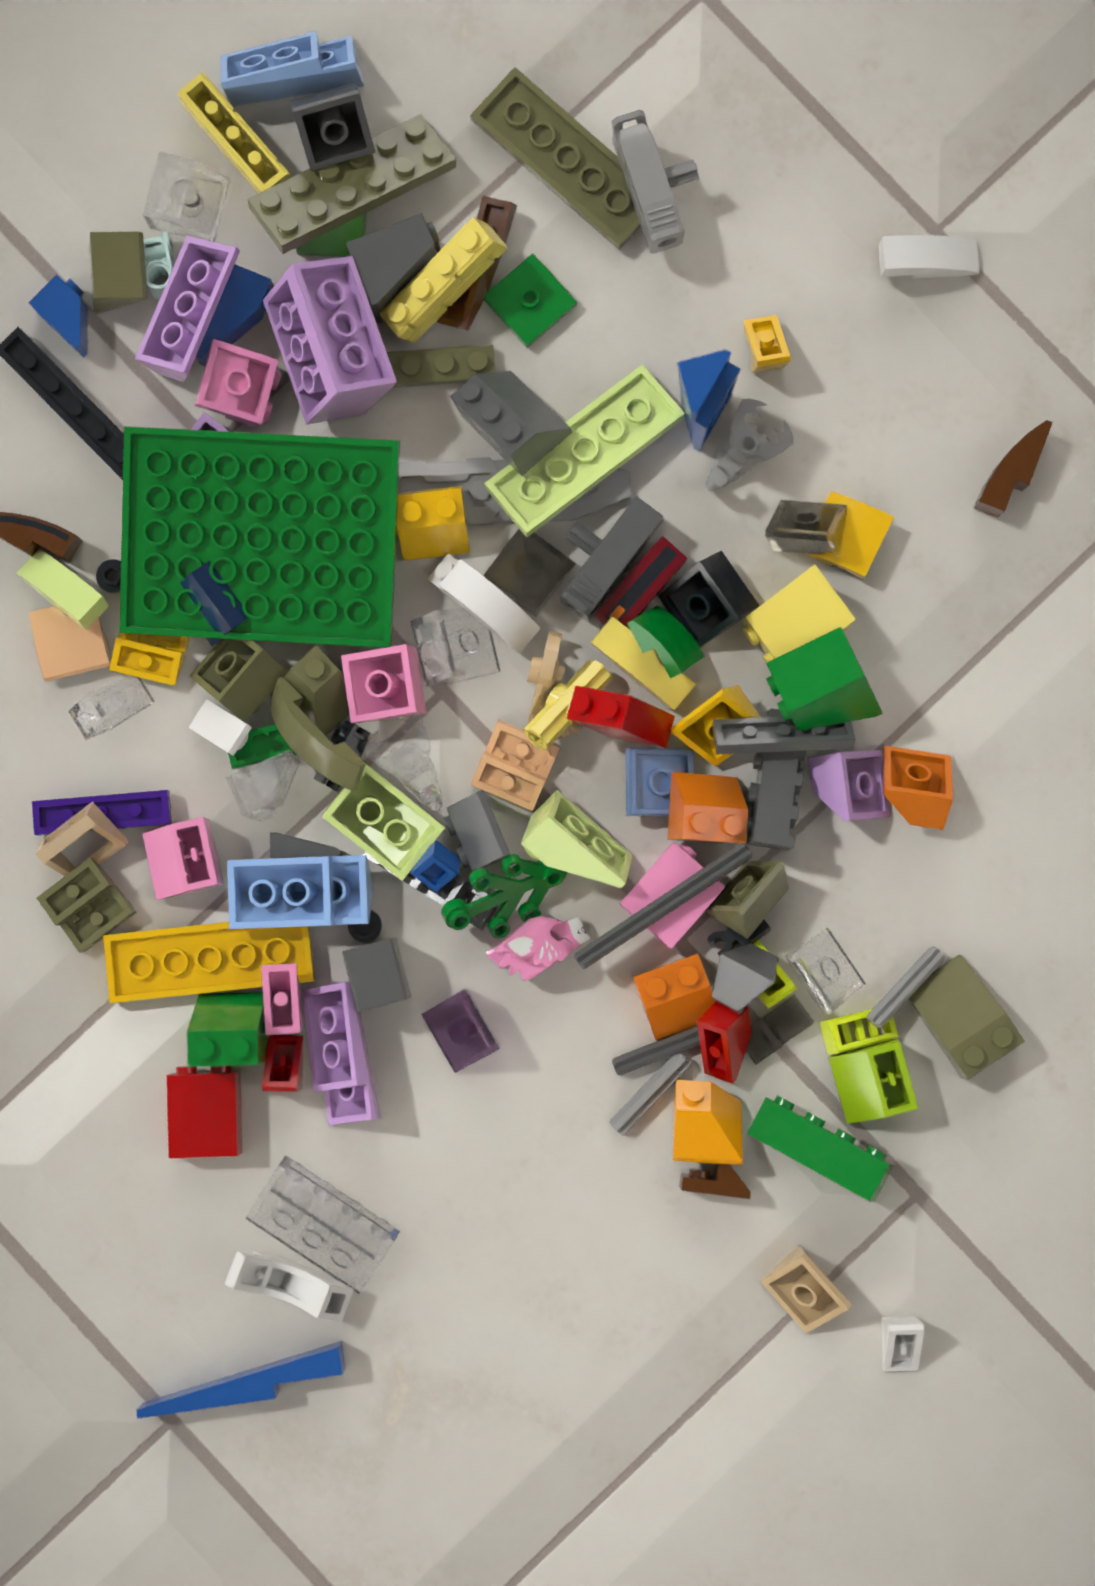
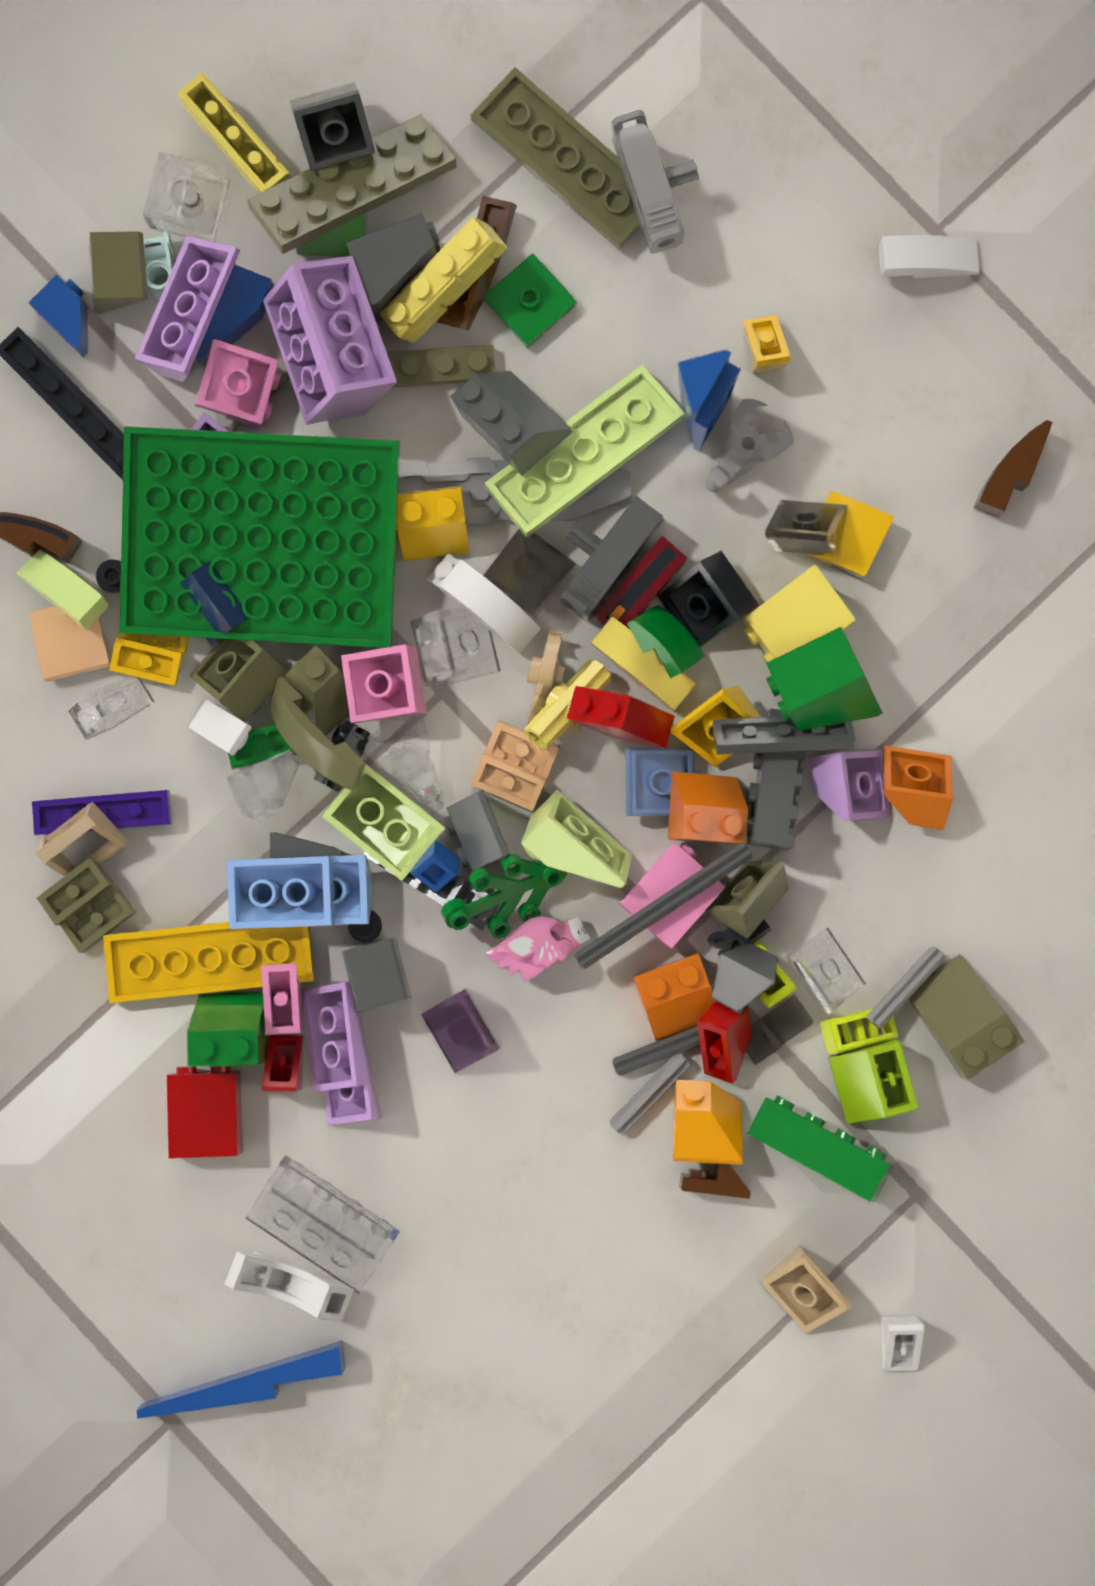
bright pink slope [142,817,224,900] -> none
light blue slope [221,31,364,106] -> none

